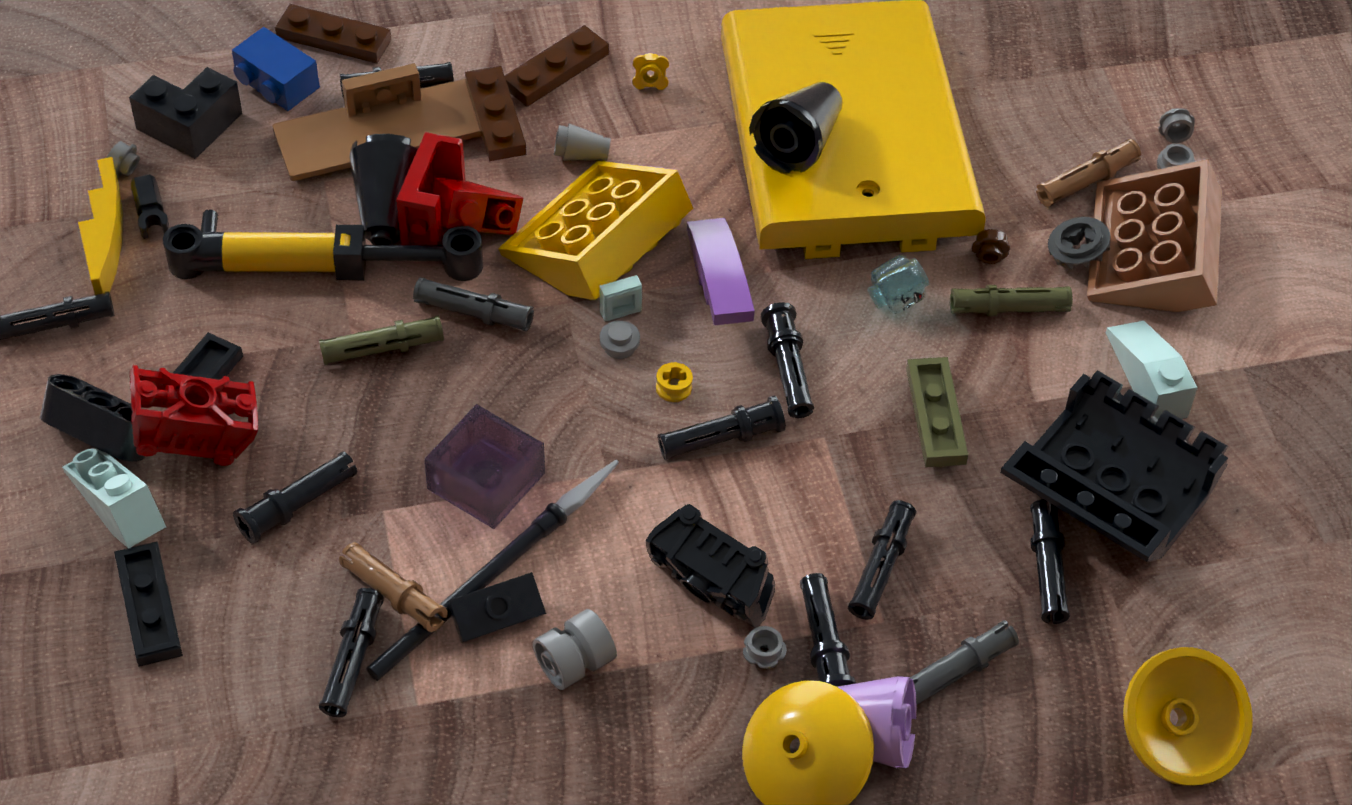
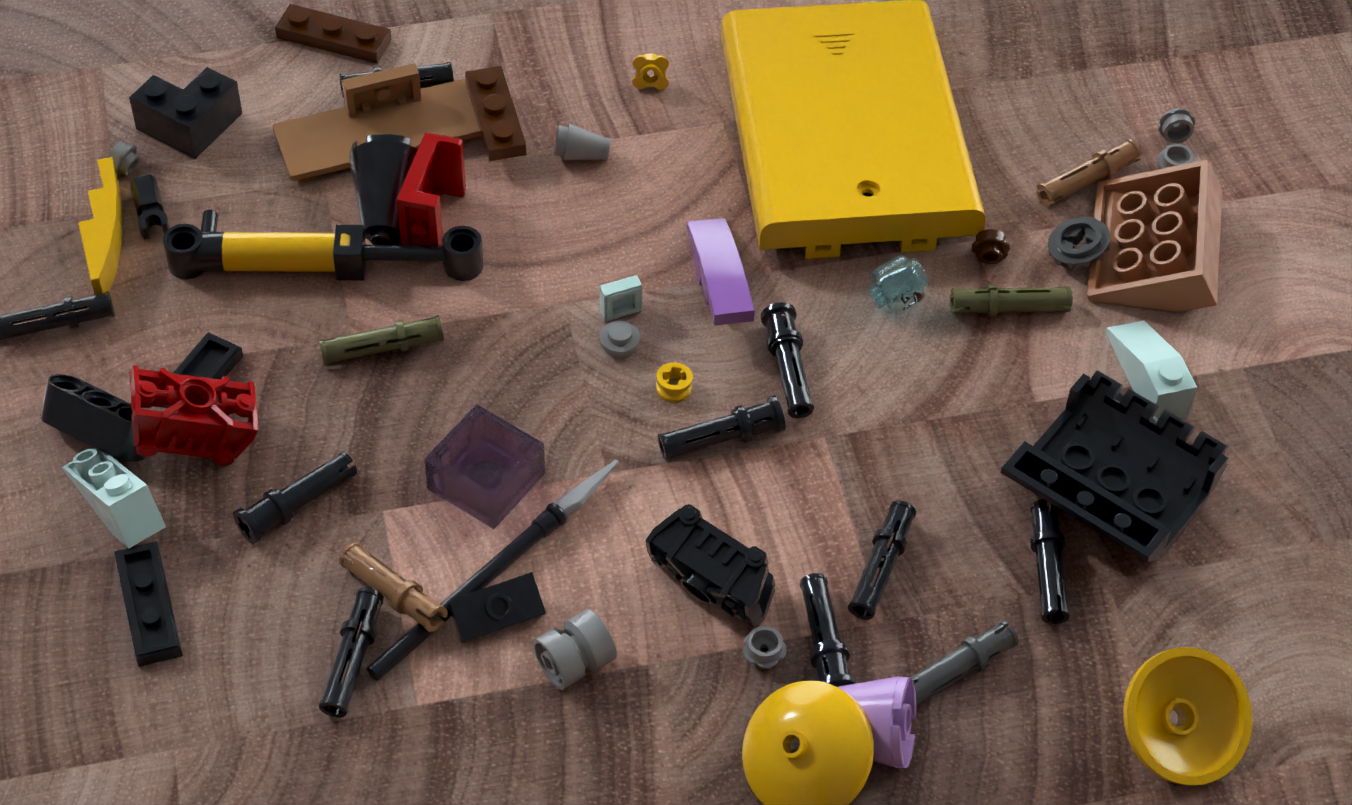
blue brick [232,27,320,111] -> none
dark grey pin [413,277,534,331] -> none
red slope [431,178,524,235] -> none
yellow slope [498,160,694,300] -> none
reddish brown plate [504,25,609,107] -> none
black cone [749,82,843,173] -> none
olive plate [906,357,968,468] -> none

